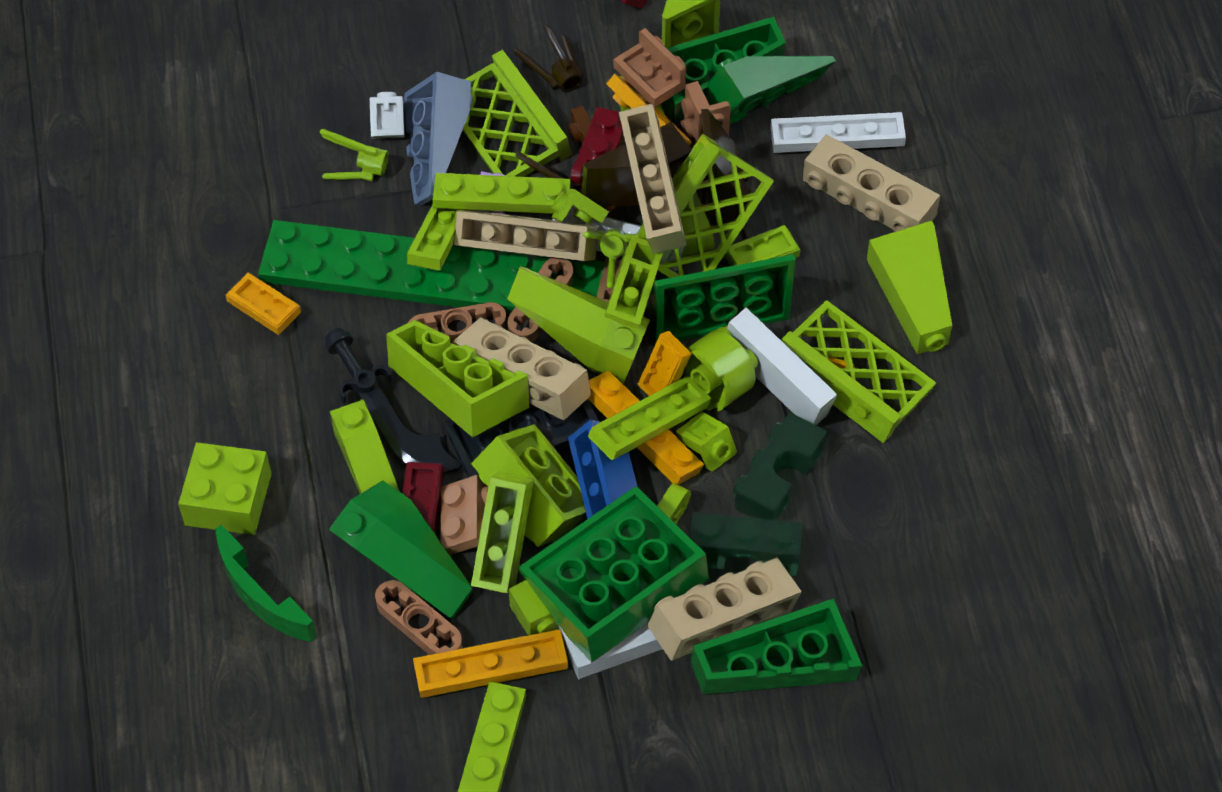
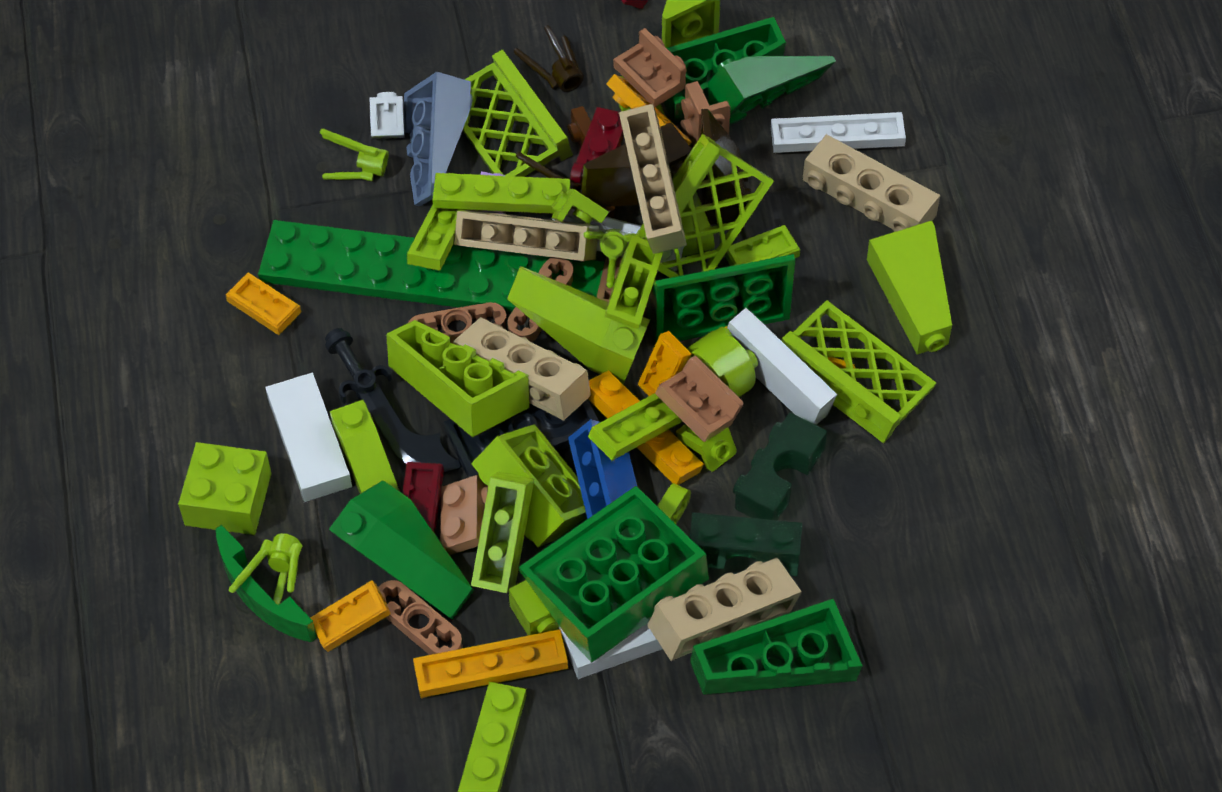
none -> lime plant [229,533,303,605]
none -> white piece [265,372,352,502]
none -> light orange plate [310,580,391,652]
none -> nougat bracket [655,356,744,442]

